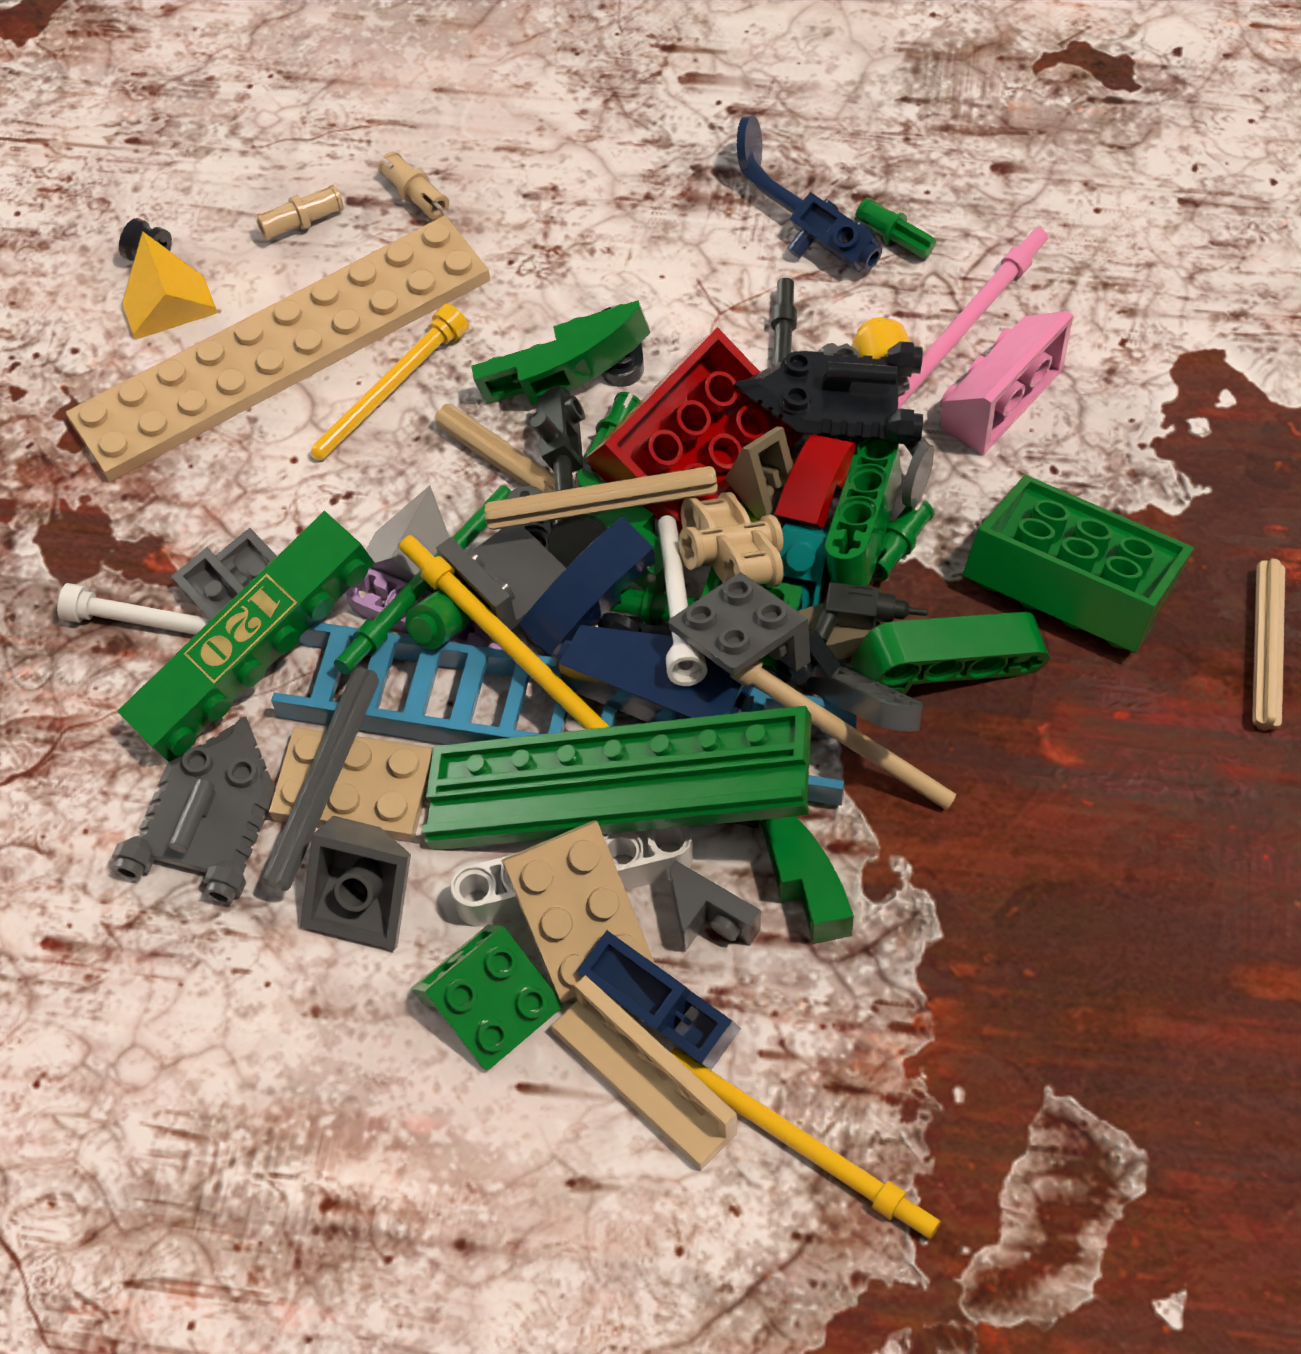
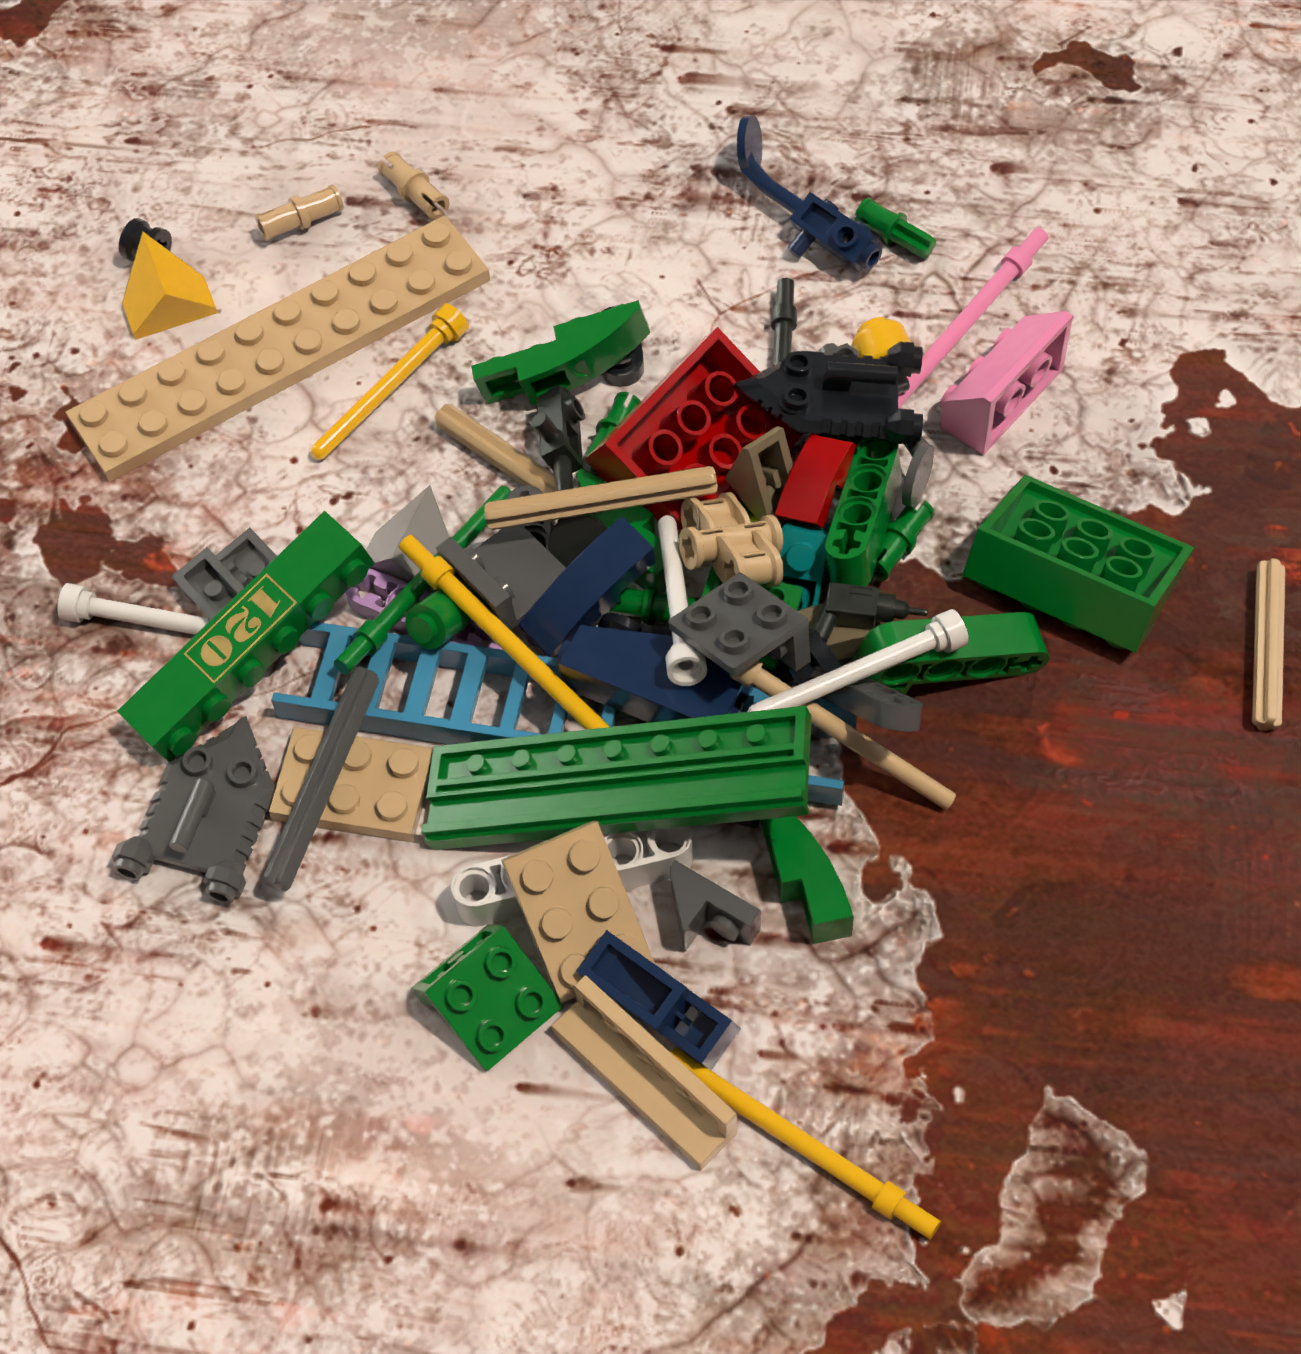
dark grey slope [300,816,411,950] -> none
none -> white piece [747,609,969,712]

